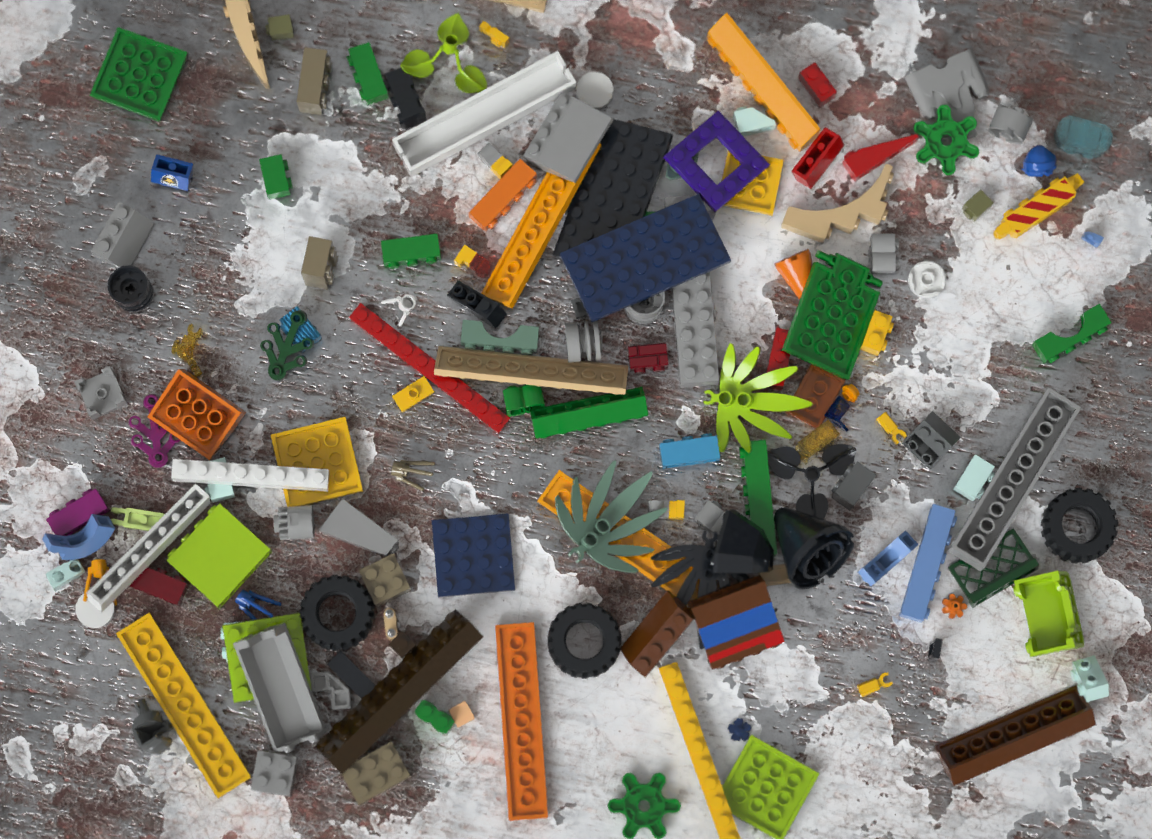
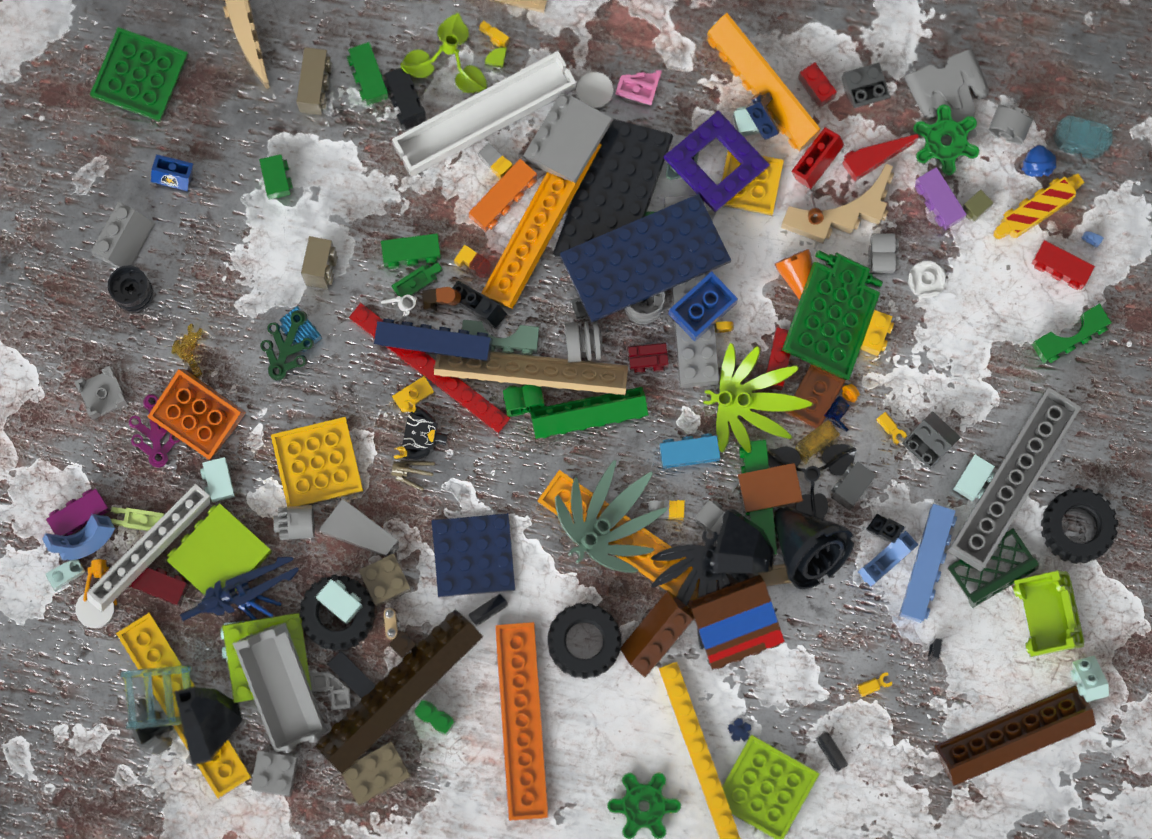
white brick [171,459,329,492] -> none
olive brick [265,14,294,41] -> none
light nougat slope [448,701,475,728] -> none
orange plant [942,593,967,619] -> none
none -> clear light blue bar [121,665,192,729]
none -> black brick [174,687,243,766]
none -> dark blue sword [179,557,299,621]
none -> light aqua brick [316,579,362,624]
none -> dark blue brick [374,318,493,361]
none -> green hinge [391,263,443,297]
none -> black torso [394,400,448,460]
none -> leg [422,287,461,312]
none -> black slope [469,594,508,626]
none -> lime tile [485,48,507,68]
none -> bright pink wing [615,70,662,105]
none -> blue brick [669,271,738,342]
none -> yellow tile [714,321,734,333]
none -> dark orange tile [738,463,803,513]
none -> dark blue bracket [746,92,780,140]
none -> dark orange hinge [807,189,824,224]
none -> black slope [816,732,848,772]
none -> dark grey slope [841,63,891,109]
none -> black slope [866,514,905,543]
none -> medium lavender brick [915,167,967,230]
none -> red brick [1031,240,1095,290]

